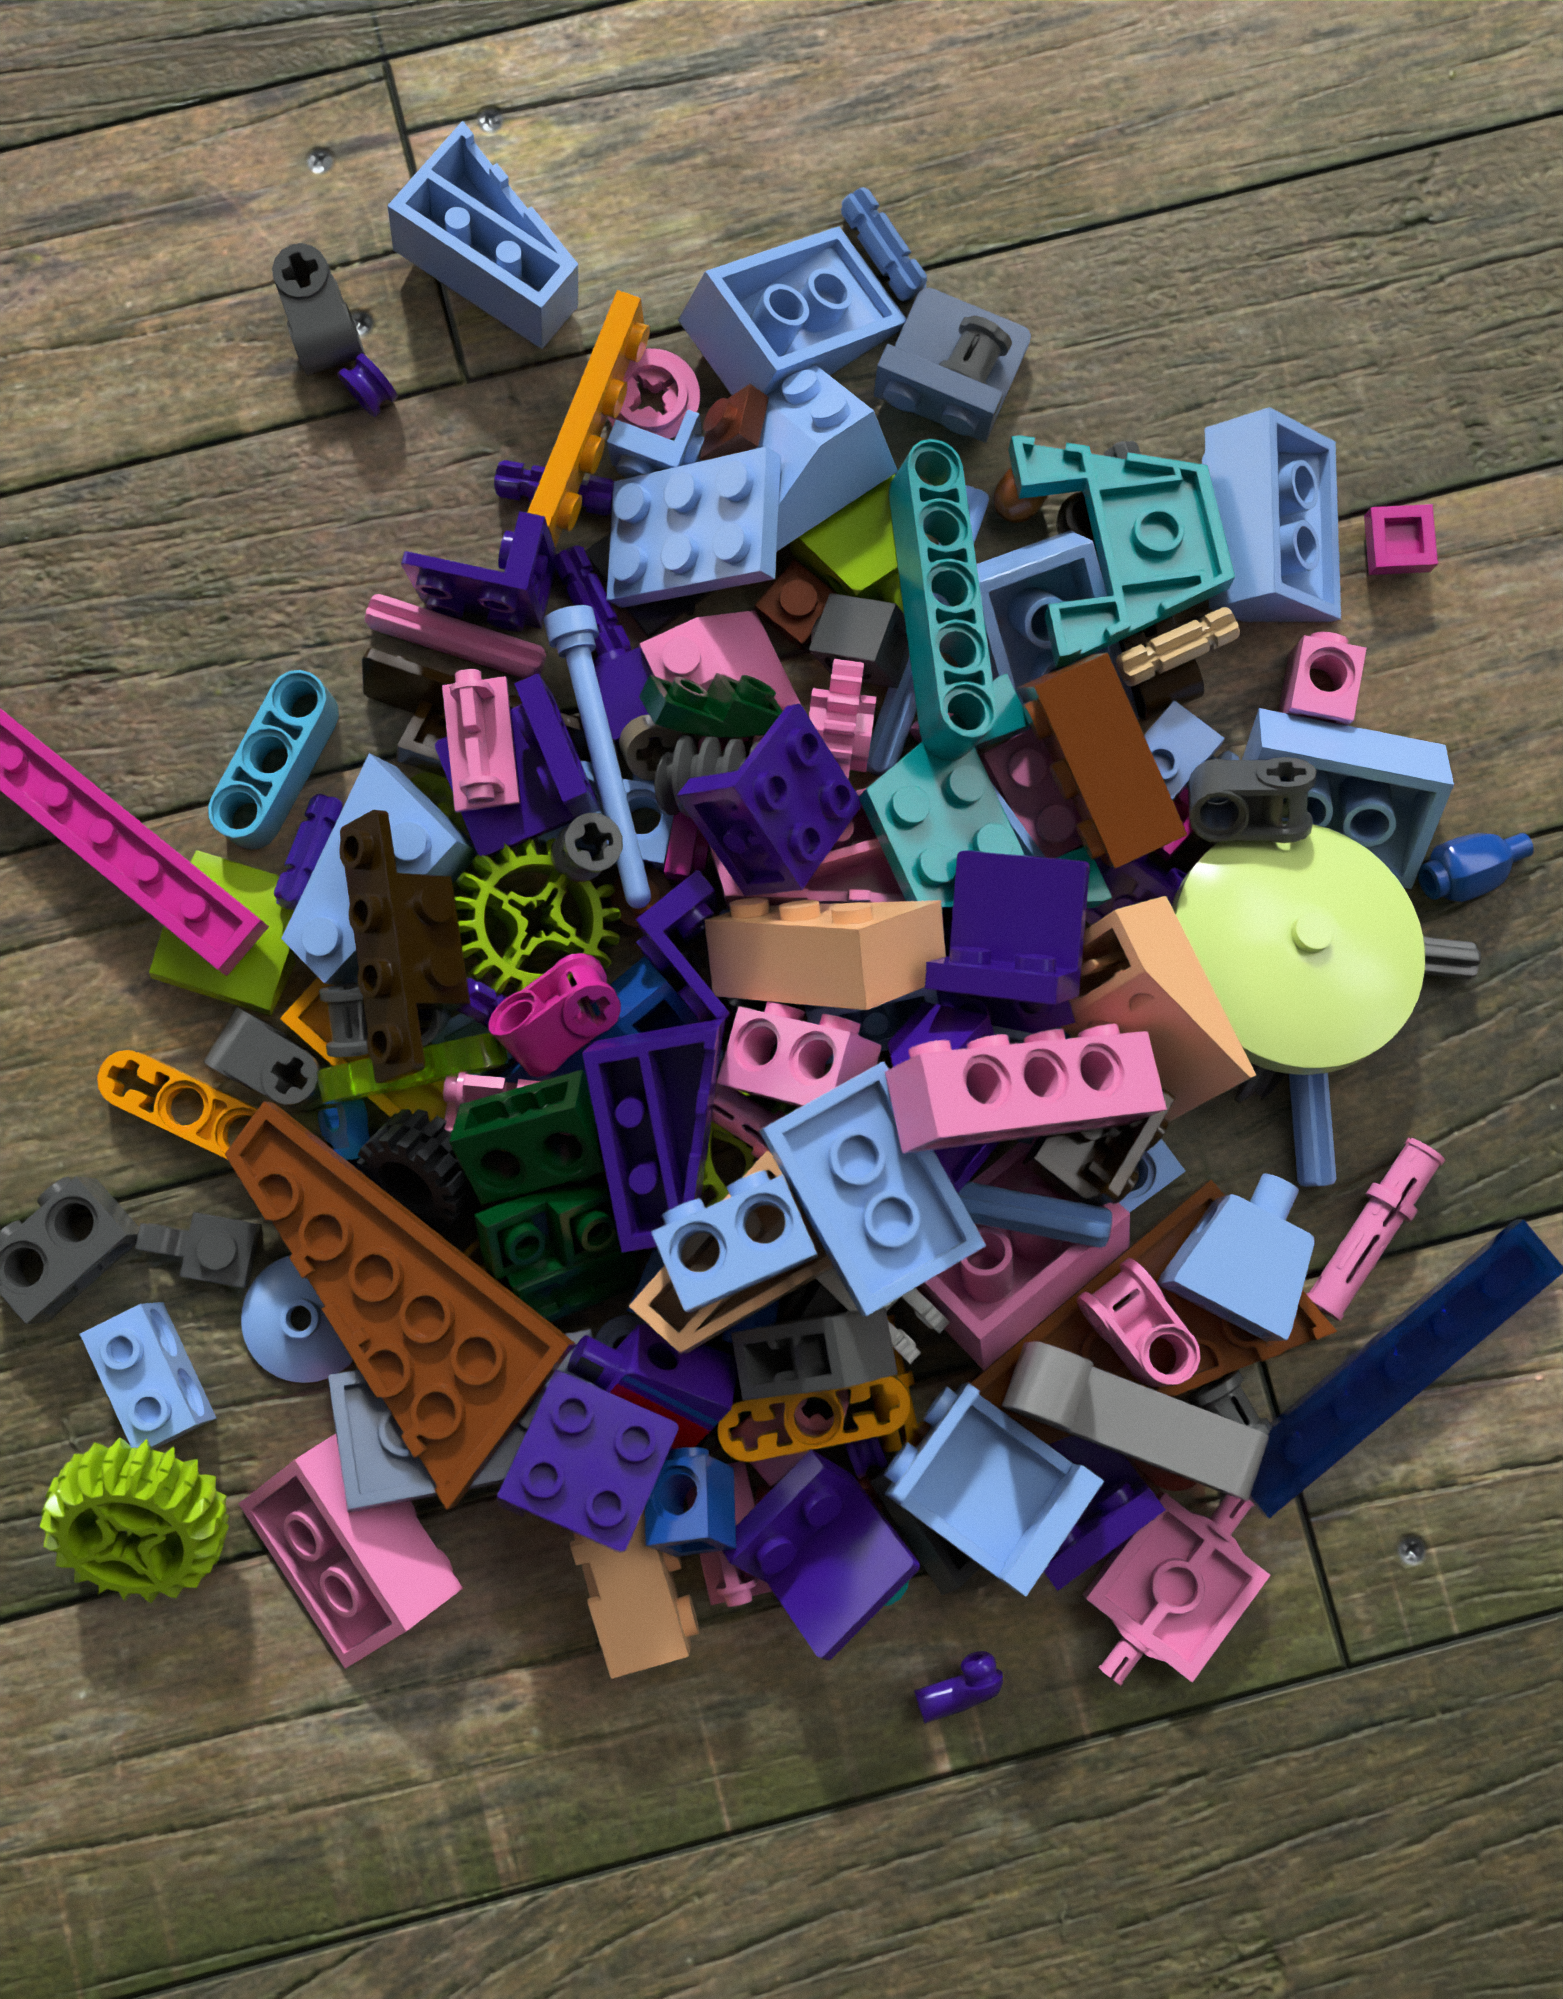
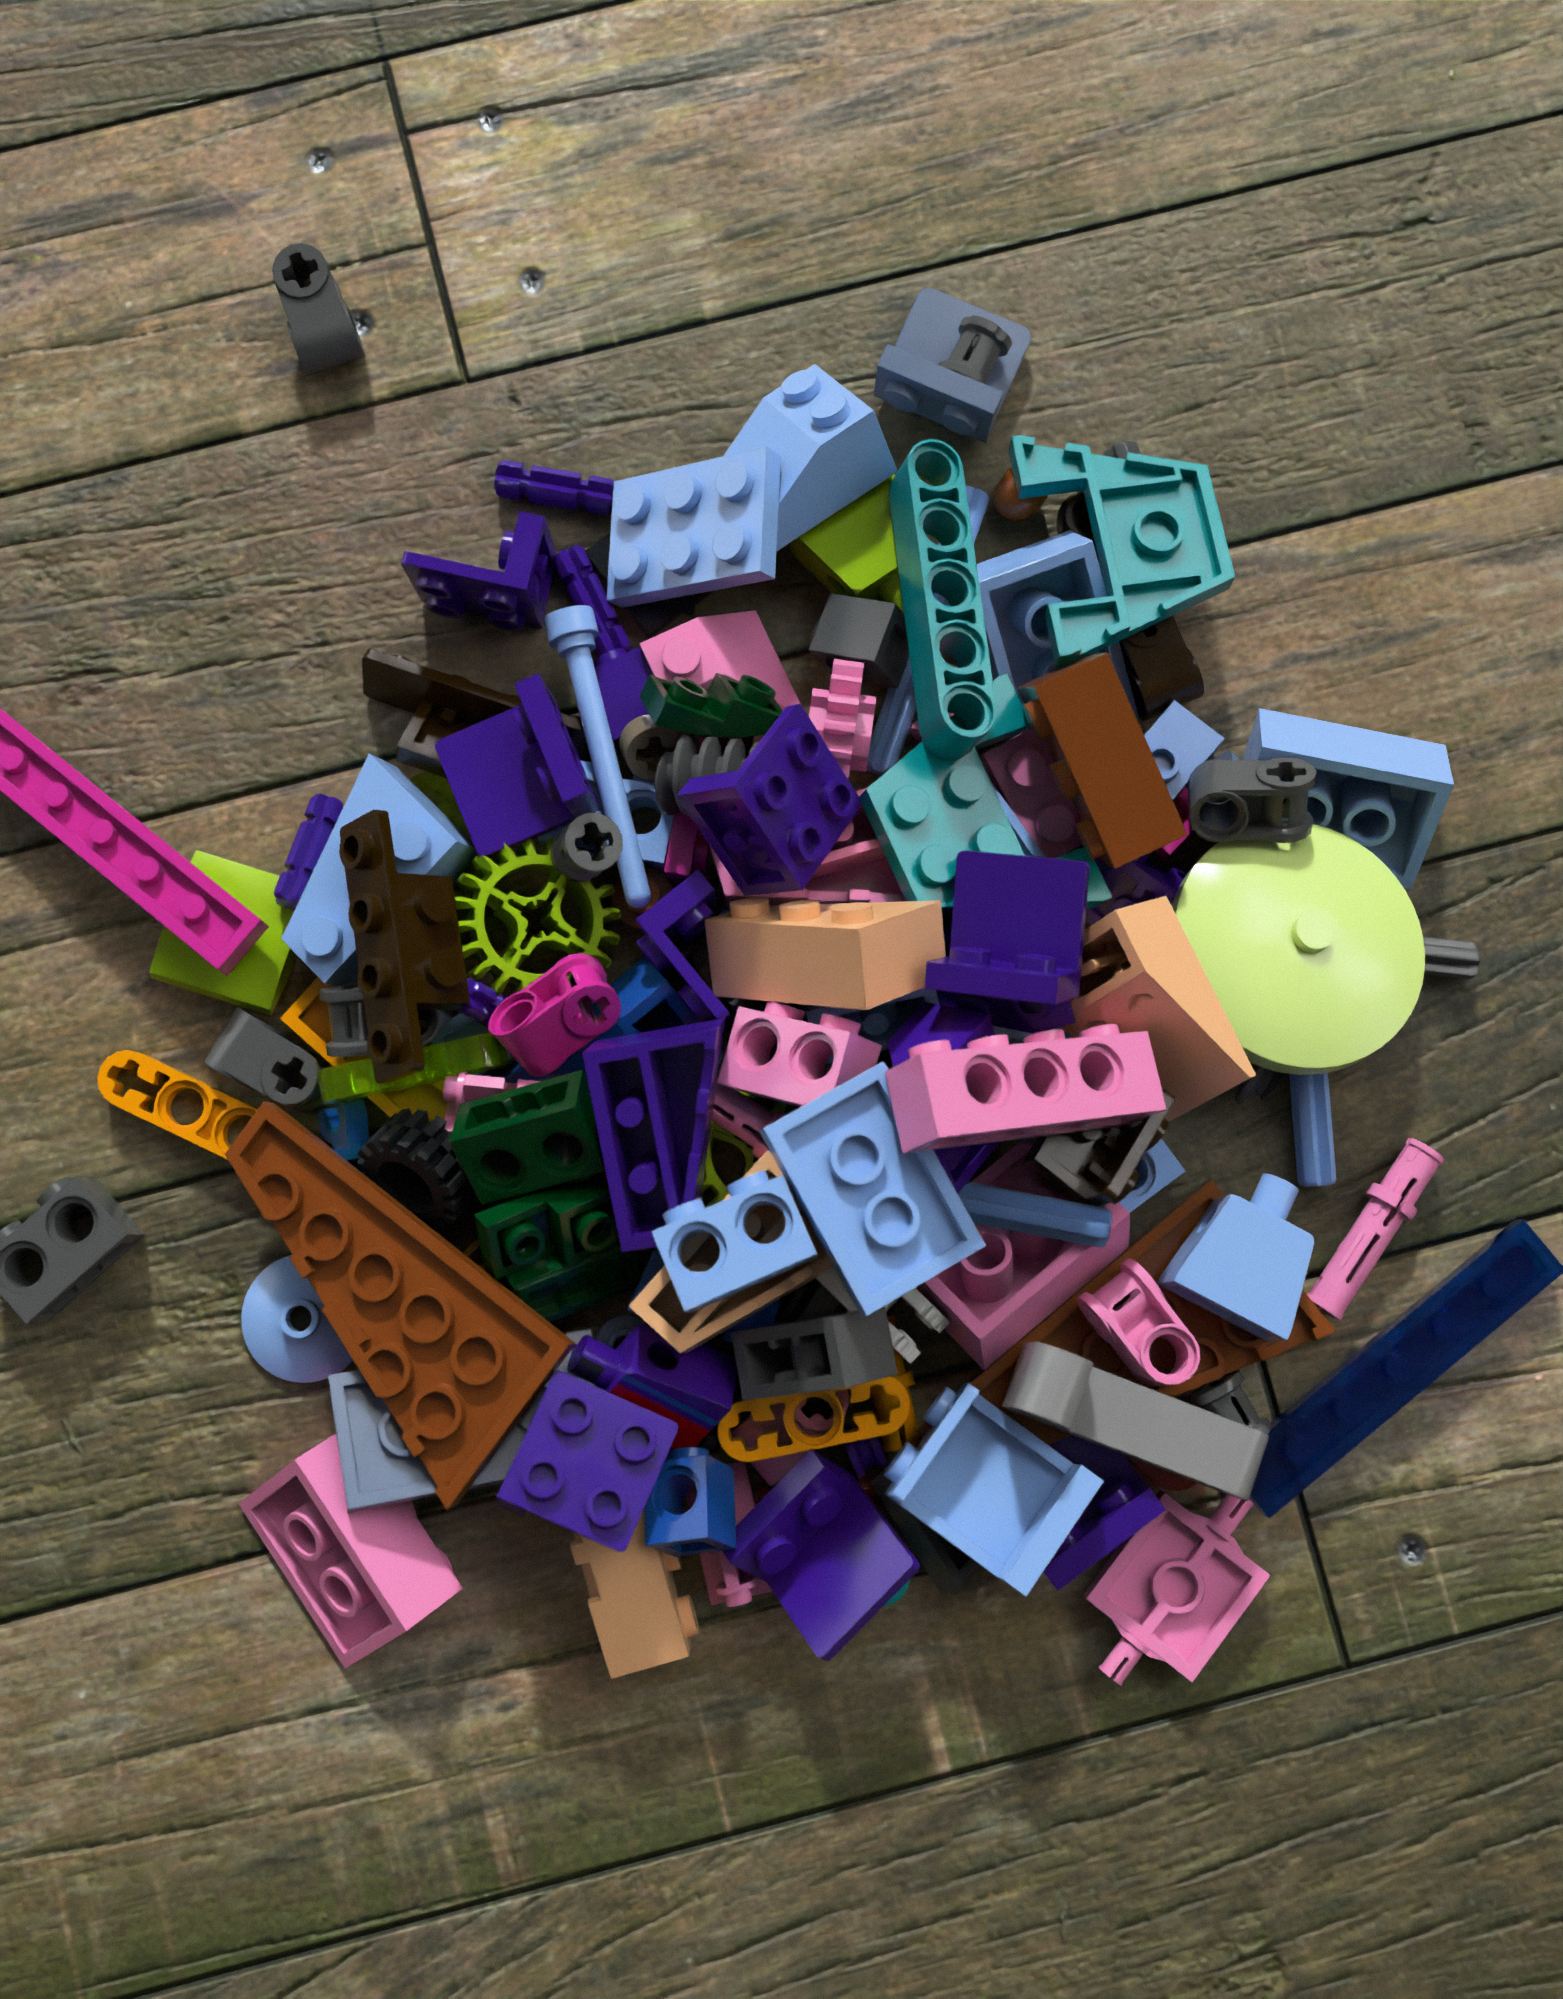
lime gear [39,1437,229,1603] -> none
light blue brick [80,1302,216,1449] -> none
dark grey plate [135,1212,262,1288] -> none
medium azure beam [208,670,339,850] -> none
dark purple bush [337,353,398,417] -> none
bright pink axle [365,594,546,679] -> none
light blue wedge [387,120,578,349] -> none
bright pink hinge [442,669,520,812] -> none
light orange plate [527,290,650,547] -> none
light blue bracket [607,410,705,478] -> none
bright pink gear [608,348,700,439] -> none
light blue slope [678,226,907,395] -> none
copper plate [700,384,769,461] -> none
copper plate [755,559,837,651] -> none
medium blue axle [841,187,927,301] -> none
dark purple arm [914,1651,1003,1724] -> none
tan axle [1116,607,1240,686] -> none
light blue slope [1202,407,1341,622] -> none
bright pink brick [1278,632,1367,726] -> none
dark pink plate [1364,504,1438,575] -> none
blue plant [1418,833,1534,902] -> none

